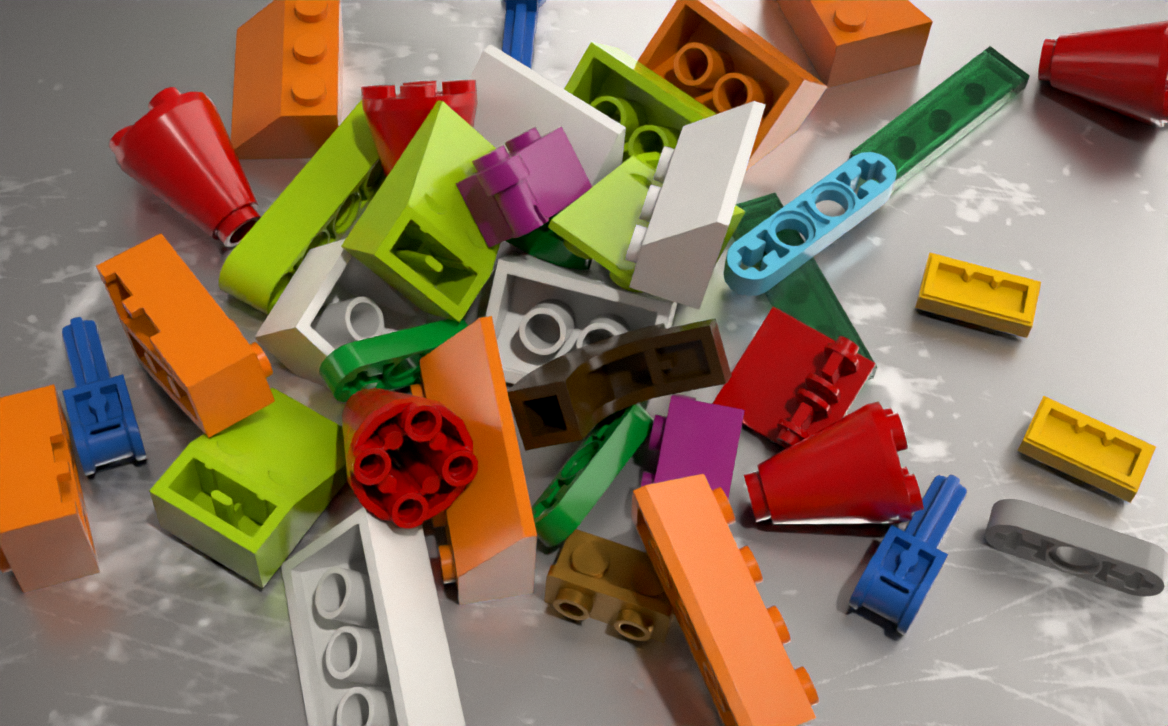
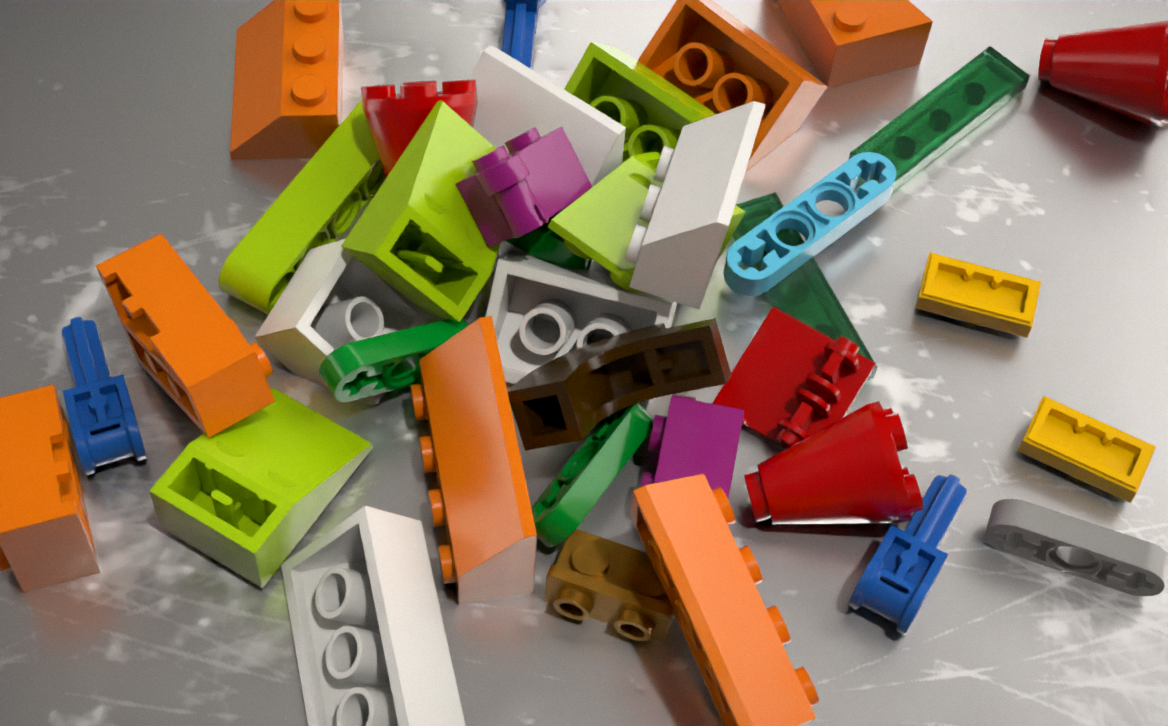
red cone [108,87,261,247] -> none
red cone [342,388,478,529] -> none

